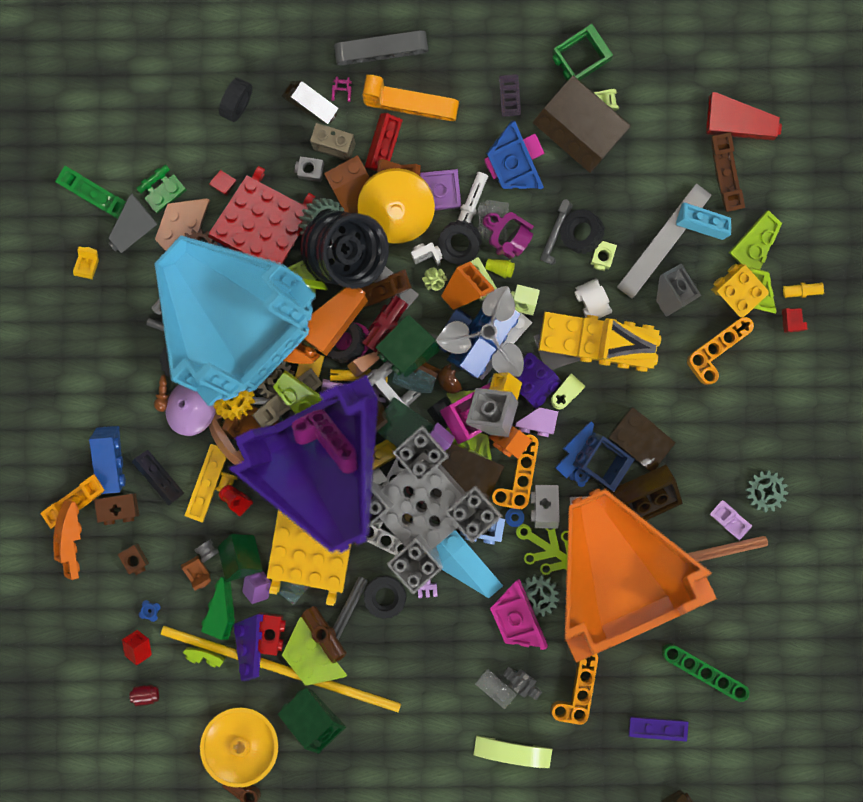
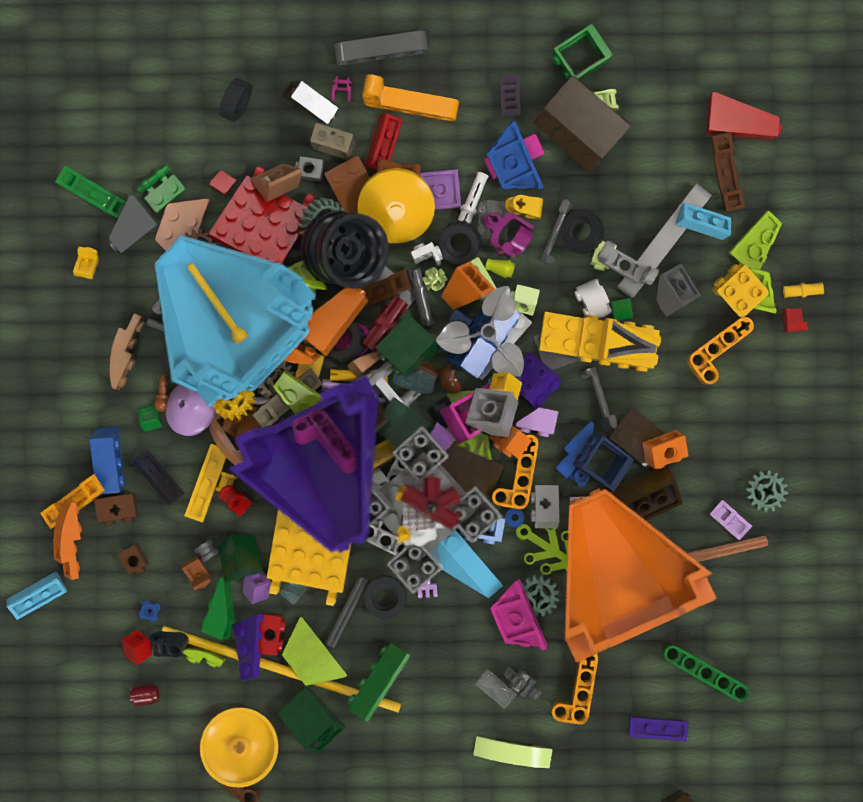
reddish brown piece [301,606,347,663] -> none
yellowish green piece [551,373,585,410] -> none
none -> medium azure slope [6,572,68,620]
none -> medium nougat slope [110,313,145,390]
none -> green slope [137,405,162,432]
none -> black piece [149,631,189,658]
none -> yellow piece [187,263,249,344]
none -> medium nougat slope [251,164,302,202]
none -> green slope [347,643,411,723]
none -> white torso [395,485,445,547]
none -> dark red piece [400,476,462,531]
none -> dark grey pin [408,268,434,327]
none -> yellow piece [505,195,543,219]
none -> dark grey hinge [581,367,618,432]
none -> light grey connector [598,240,659,285]
none -> green slope [610,298,633,321]
none -> orange brick [642,430,688,469]

